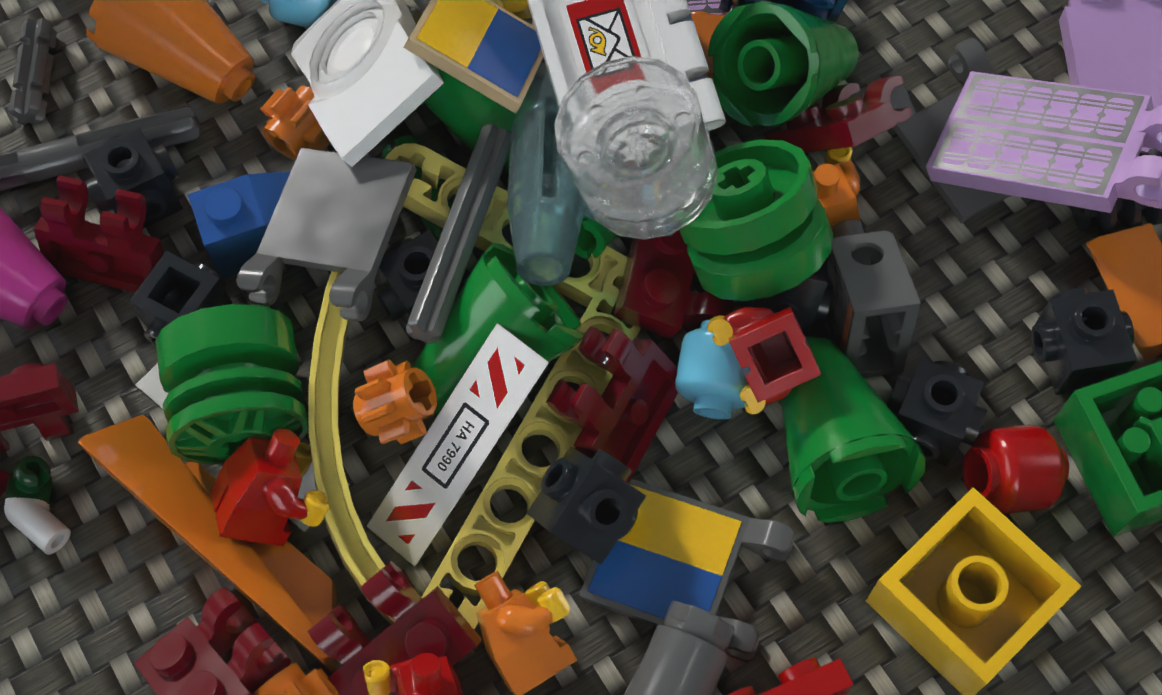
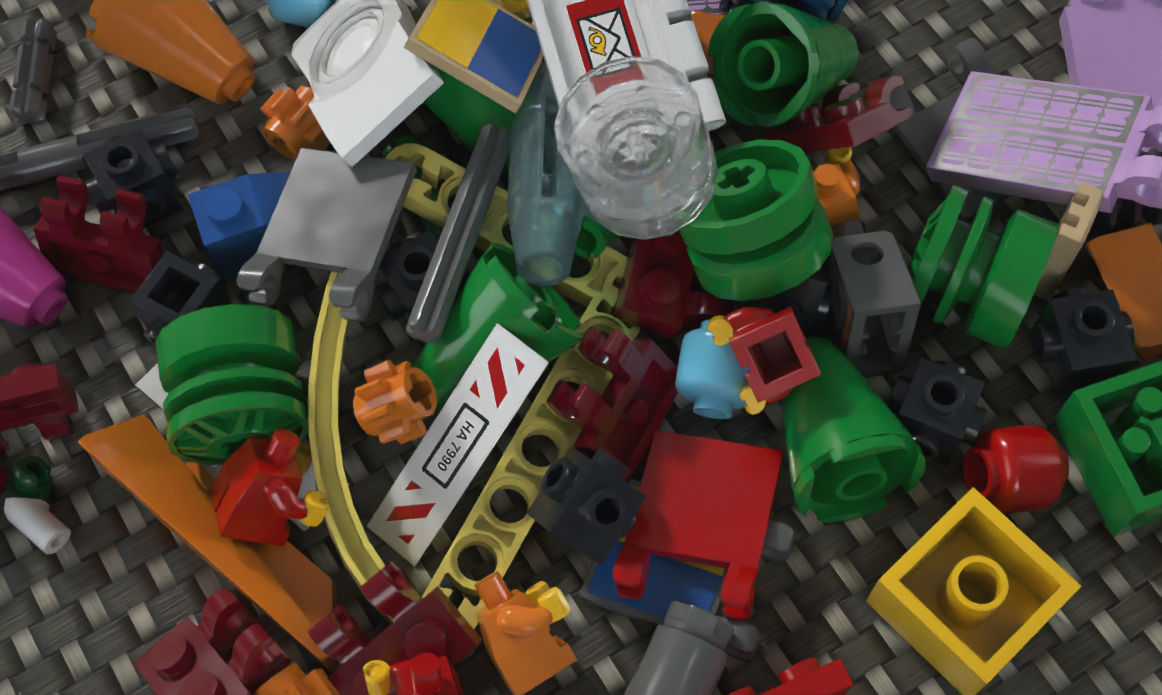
none -> red flag [613,430,784,621]
none -> green wheel [908,185,1059,350]
none -> tan tile [1034,181,1104,300]

